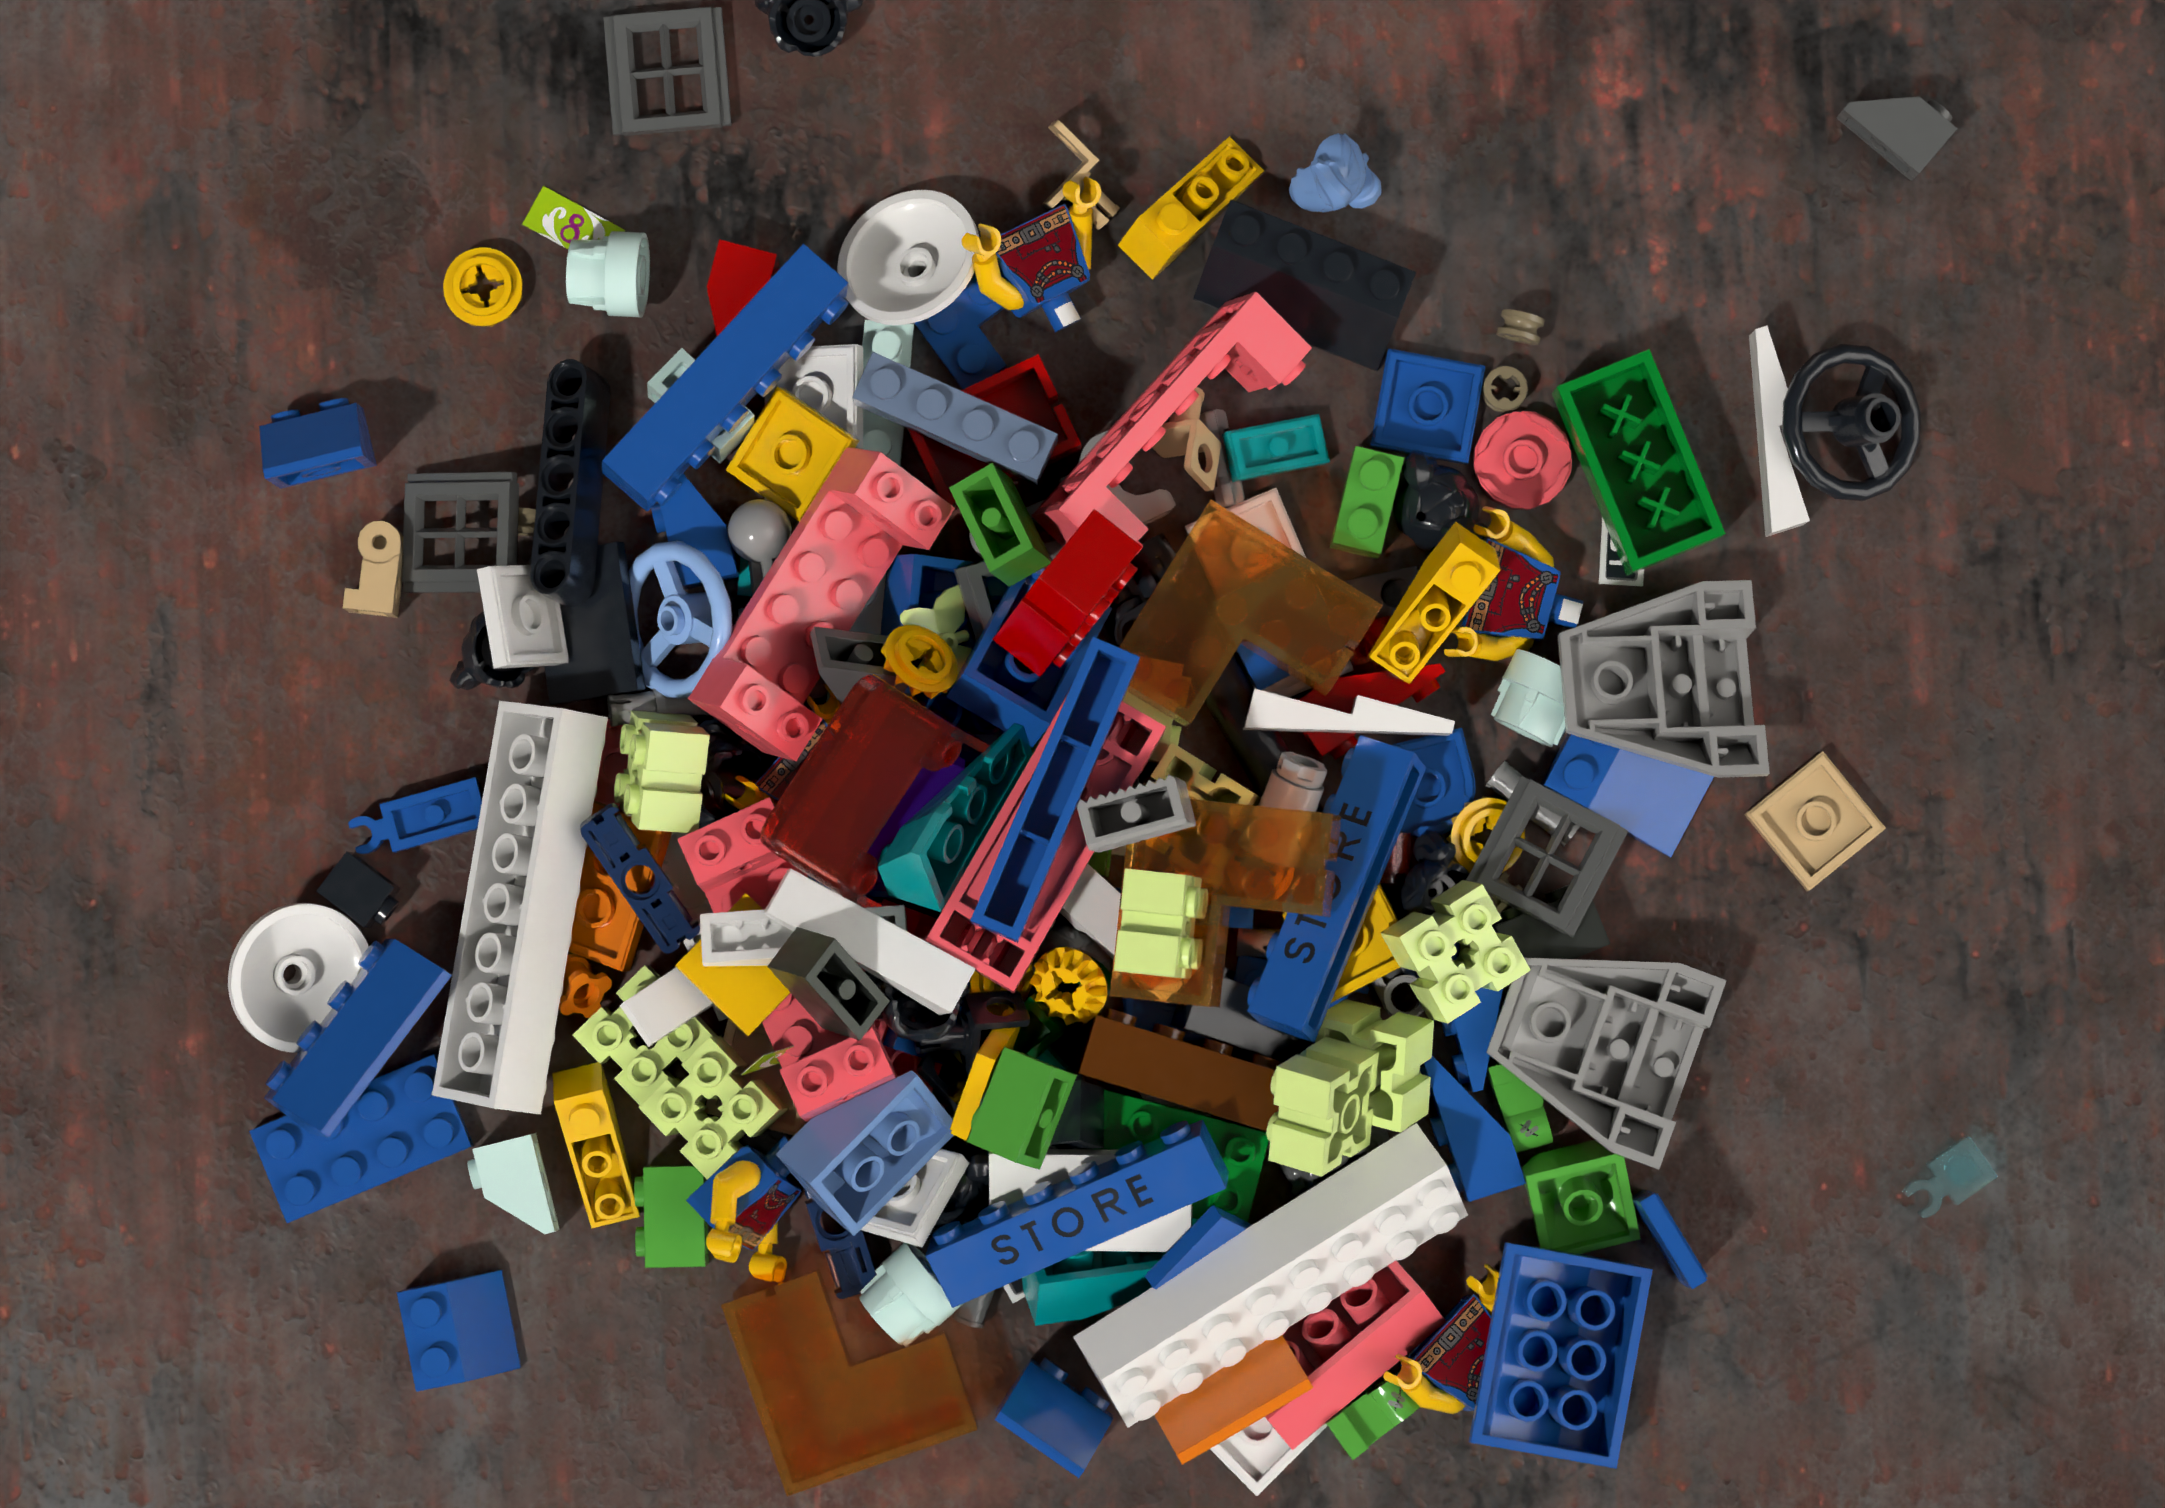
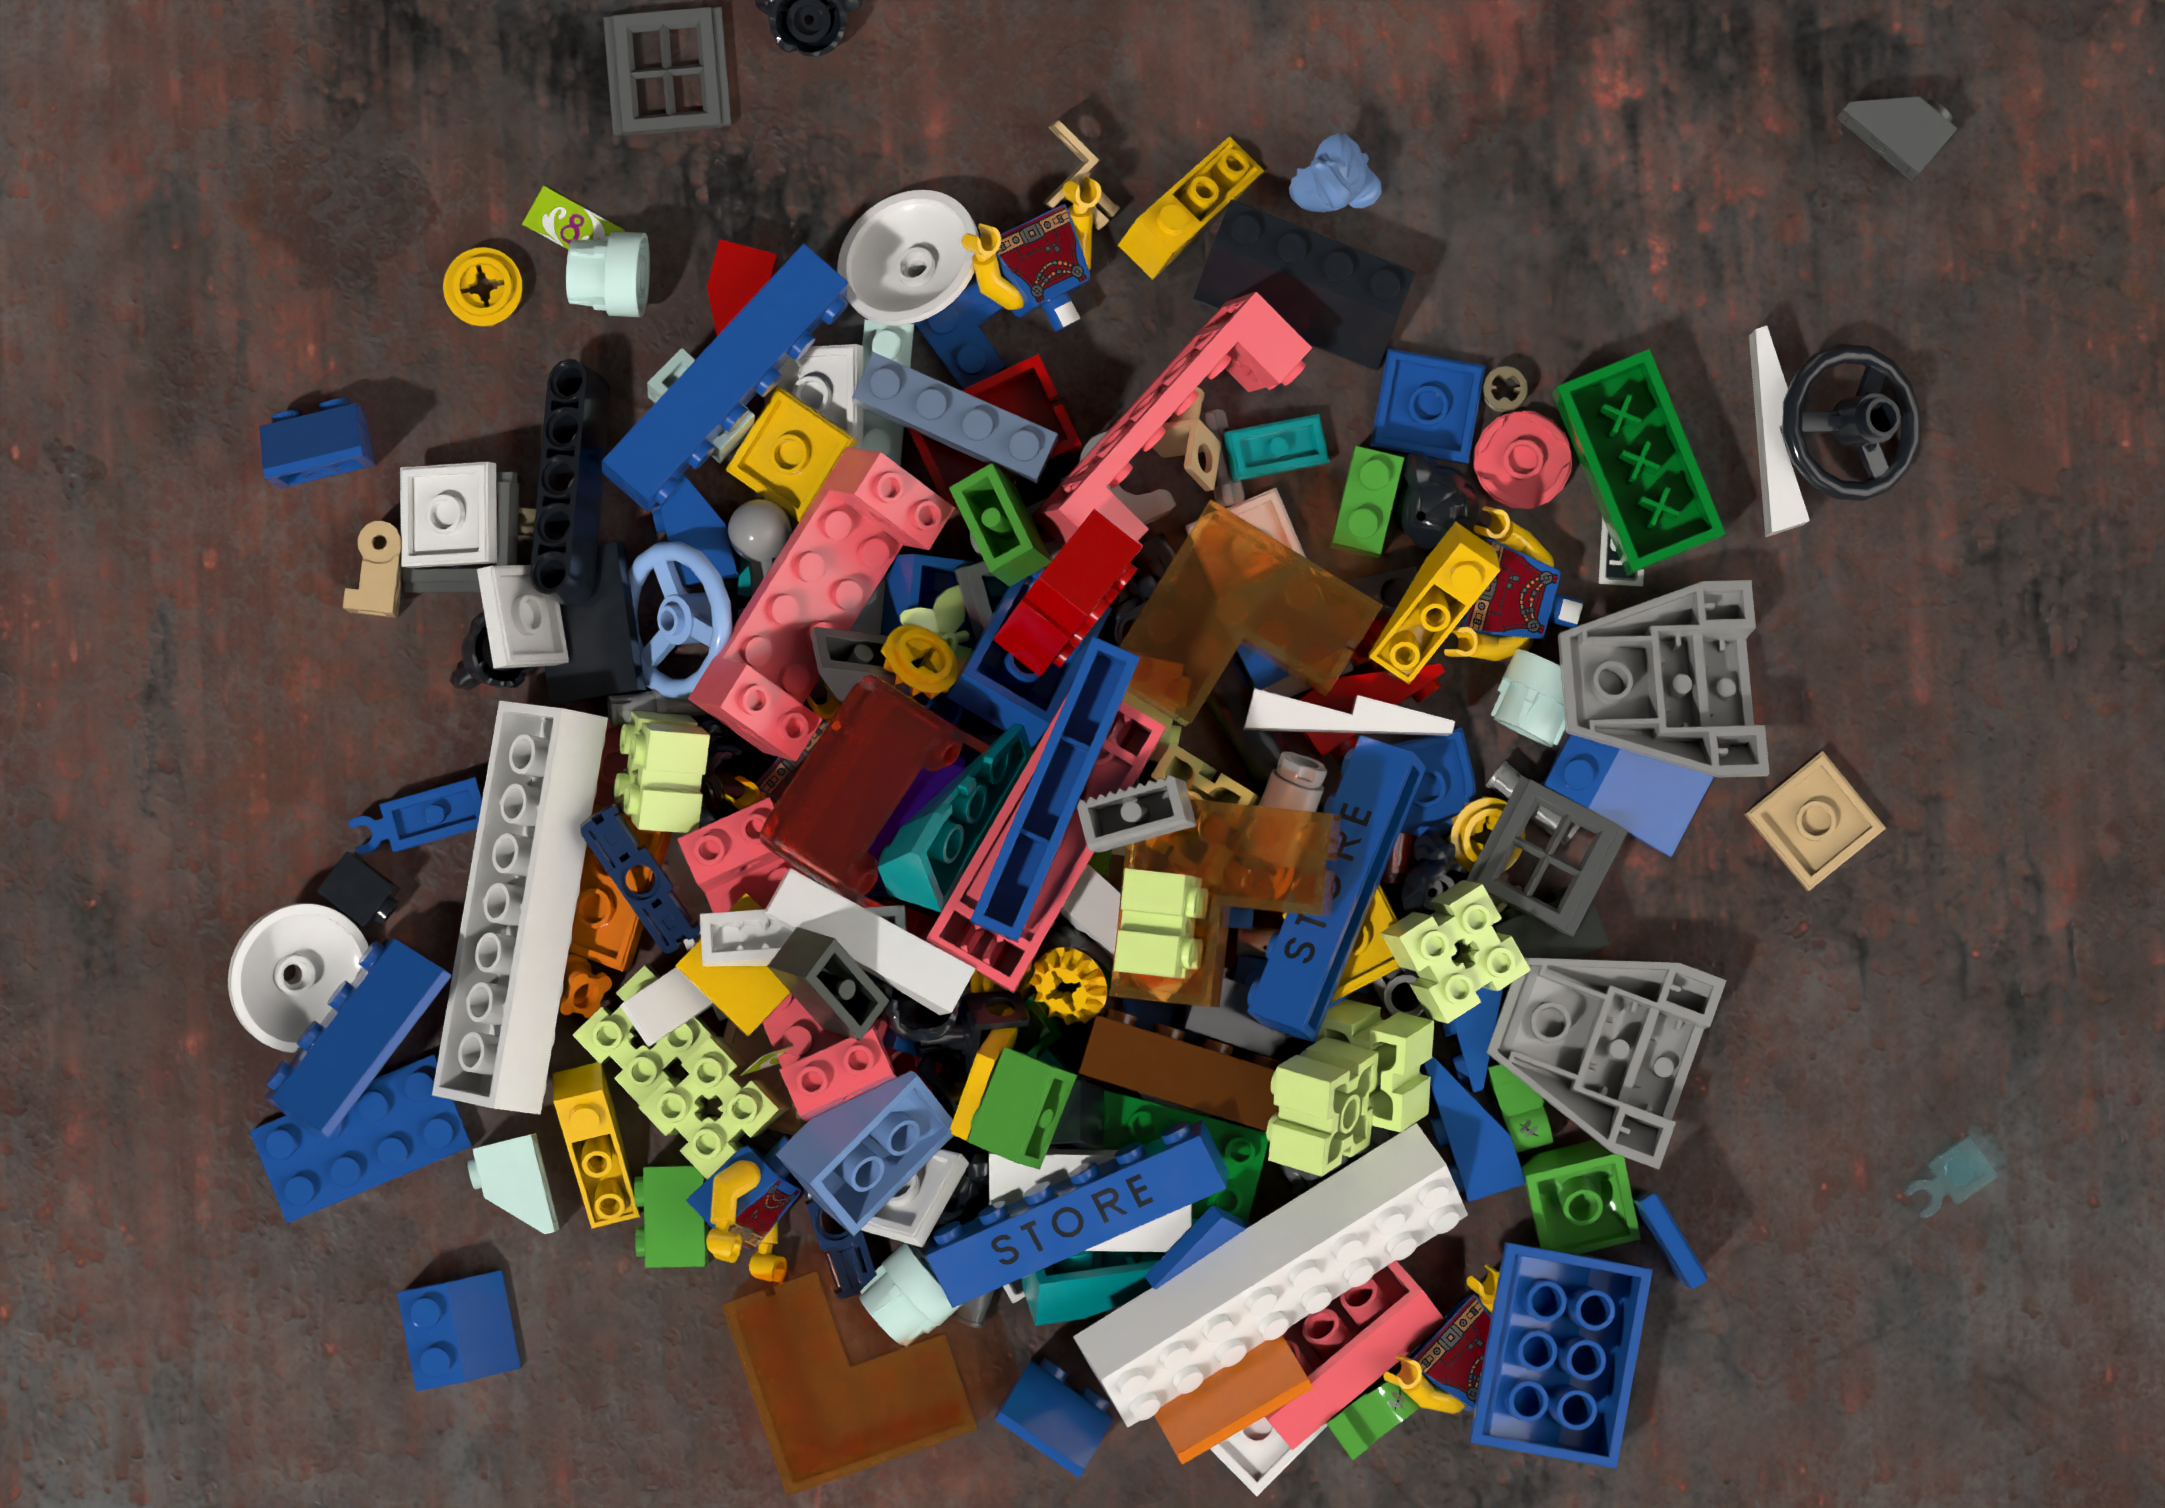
dark tan bush [1496,309,1545,345] -> none
none -> white tile [400,462,497,568]

